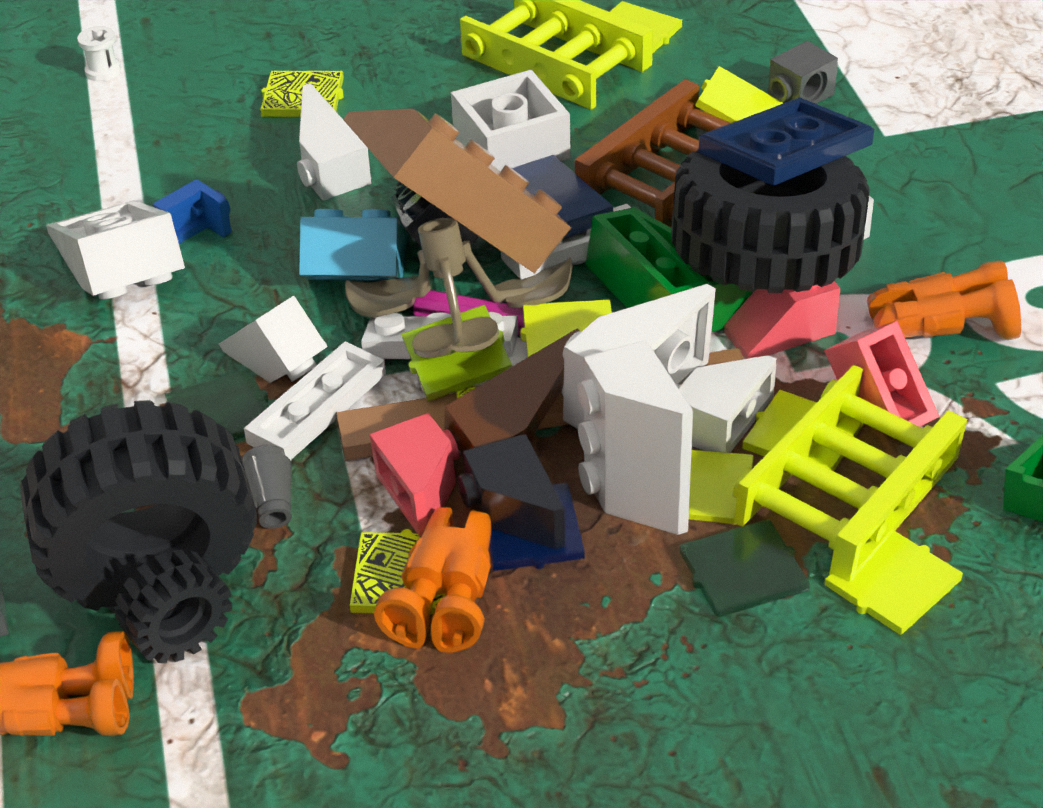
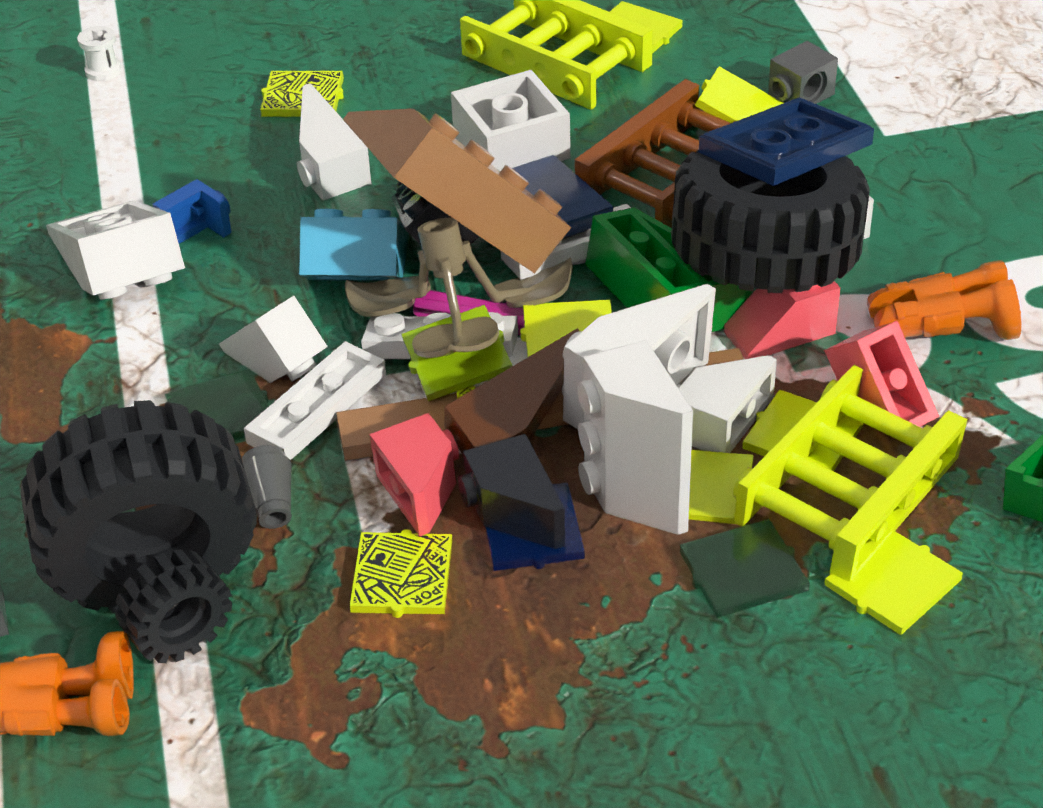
orange piece [374,507,491,653] -> none

